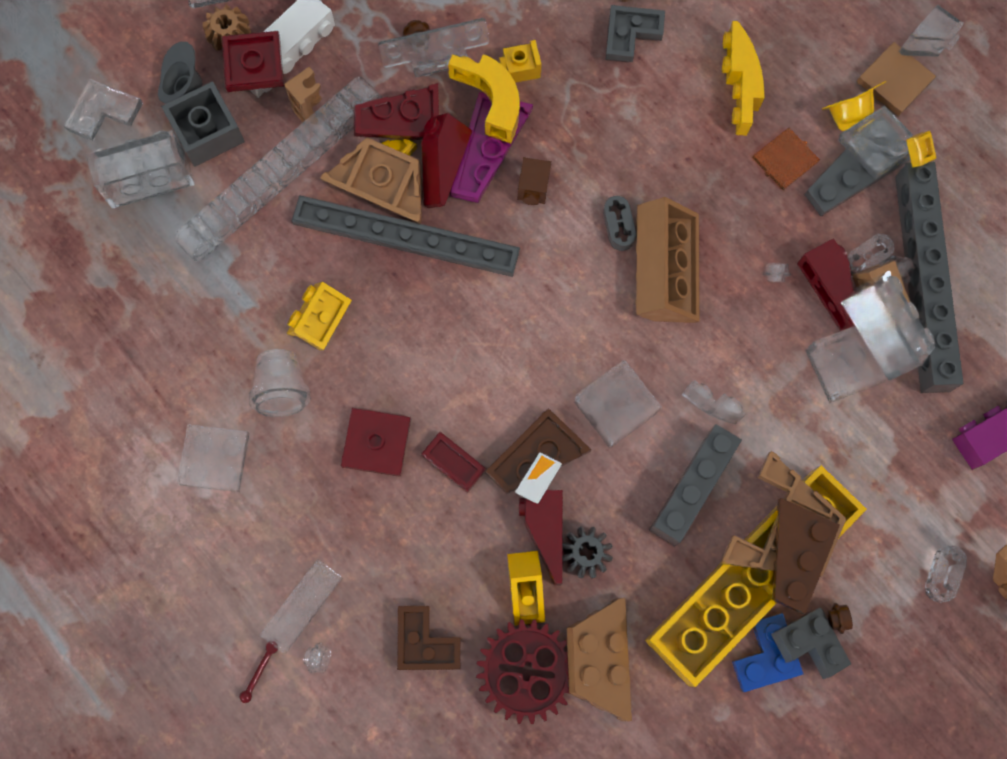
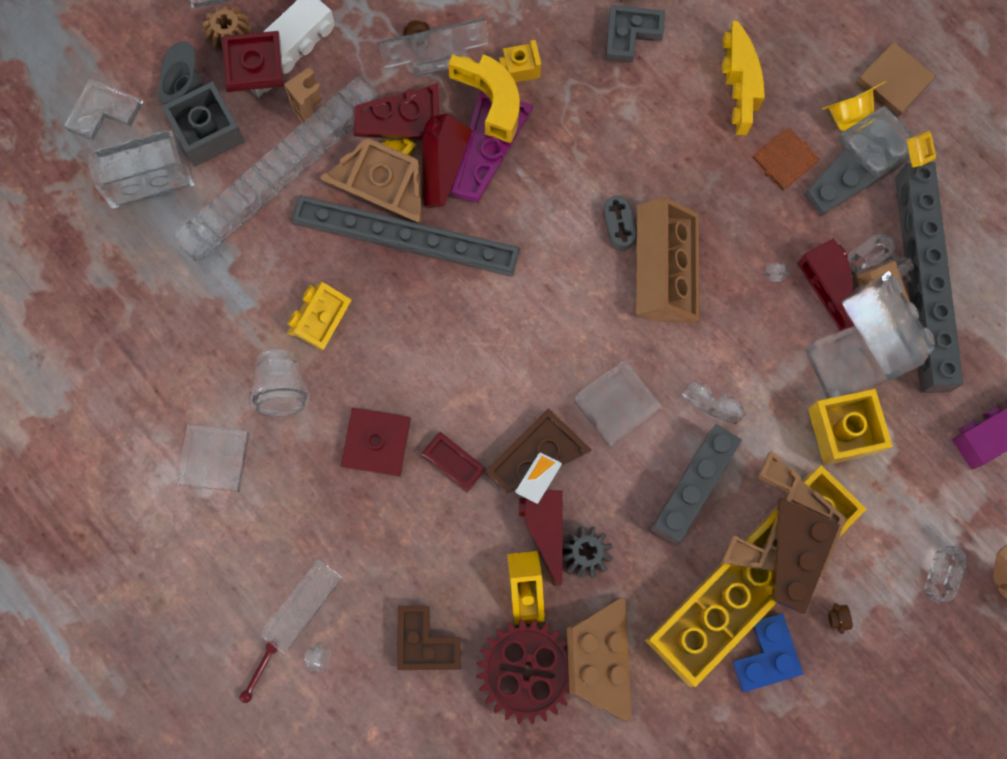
reddish brown brick [517,157,552,205] -> none
dark grey plate [771,607,851,679] -> none
clear slope [899,5,964,57] -> none
none -> yellow brick [808,389,893,466]

